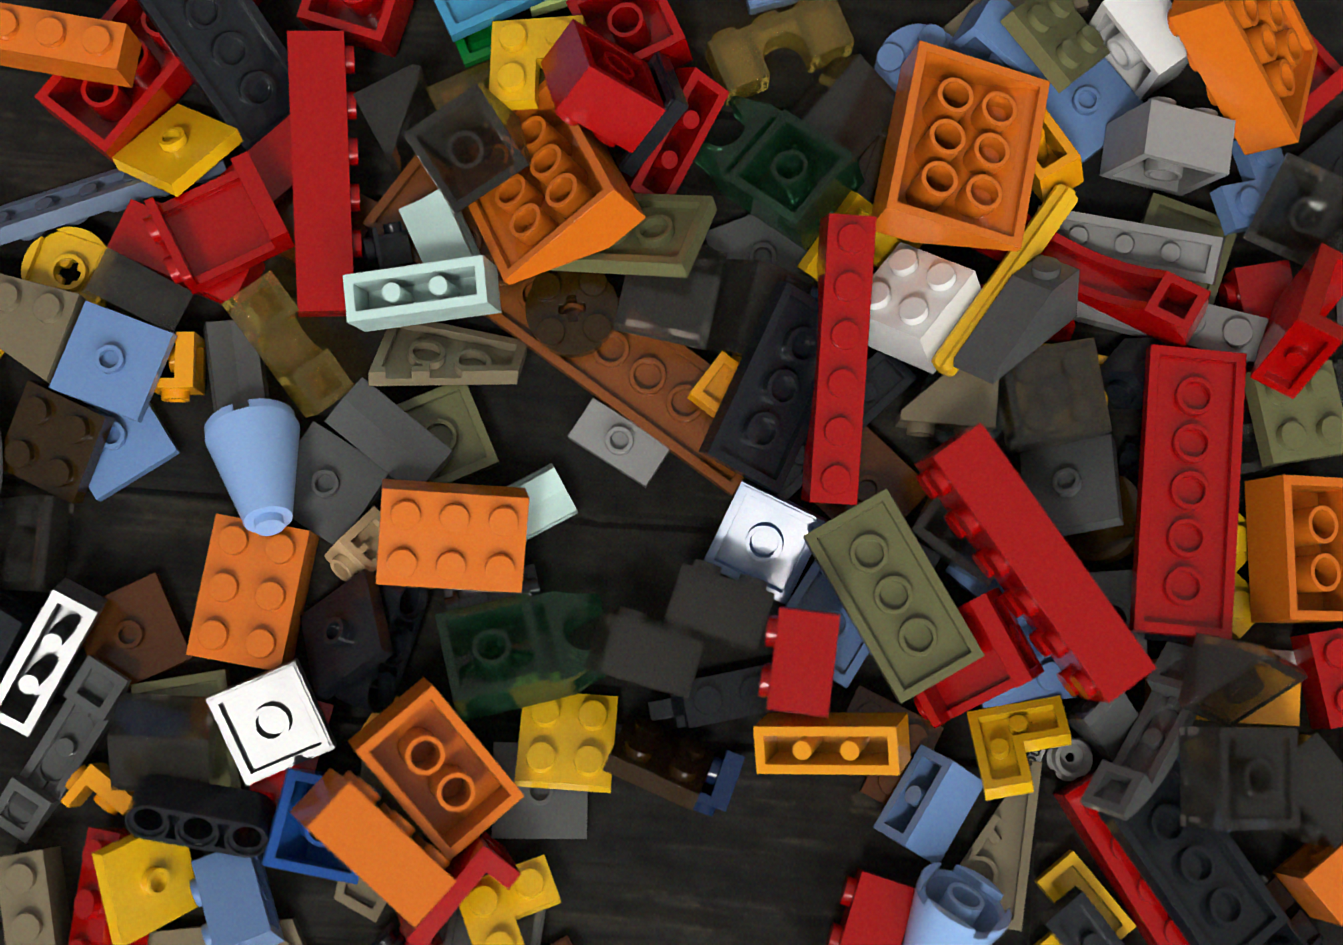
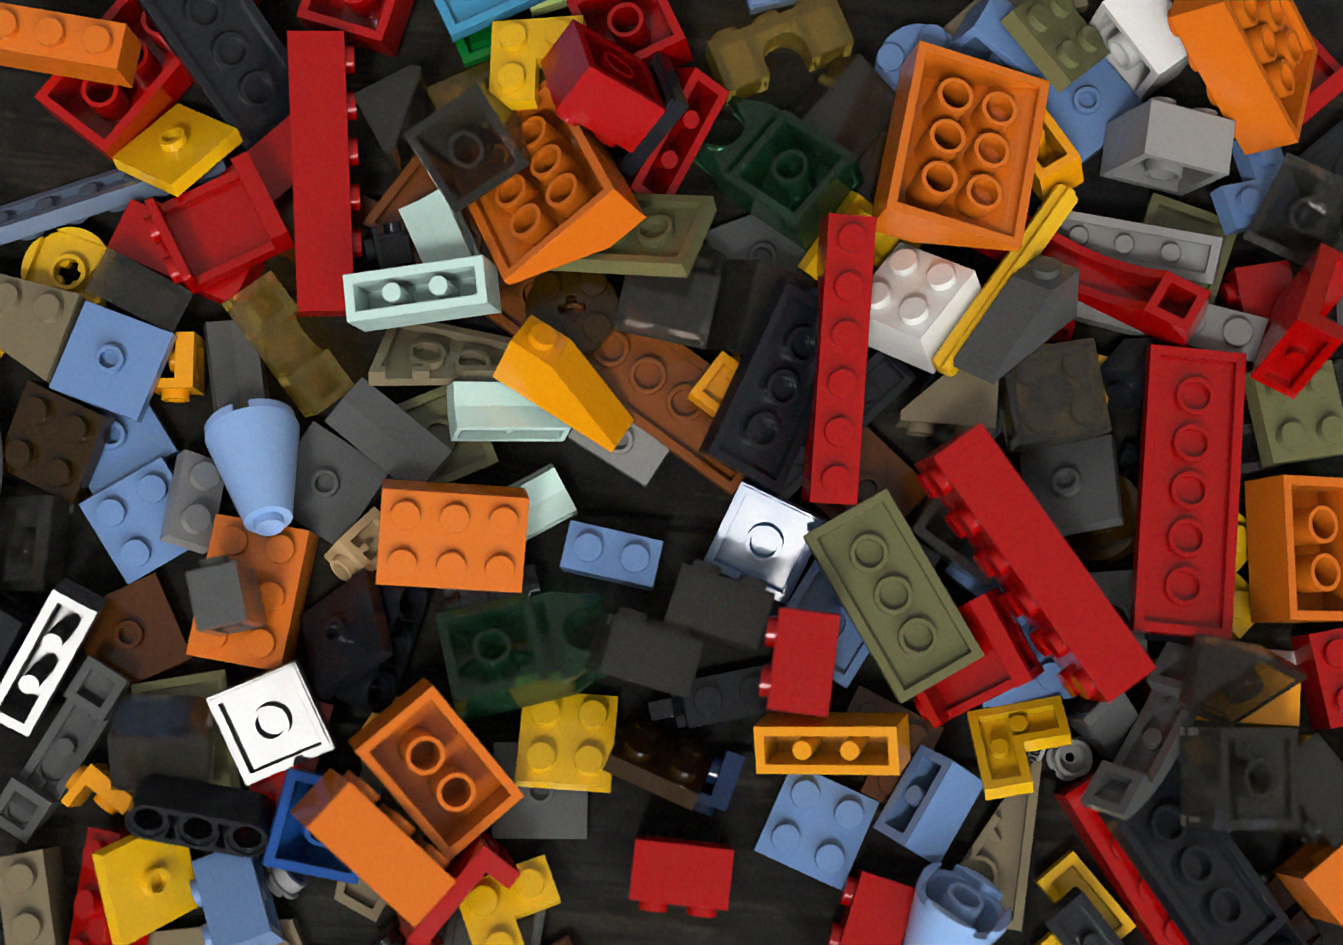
none -> medium blue plate [79,456,188,585]
none -> light grey plate [160,449,224,554]
none -> dark grey brick [186,555,267,637]
none -> light grey plate [264,866,309,900]
none -> light aqua piece [446,381,571,442]
none -> light orange slope [493,314,634,453]
none -> medium blue brick [560,520,663,592]
none -> red brick [629,834,734,918]
none -> medium blue plate [753,774,879,890]

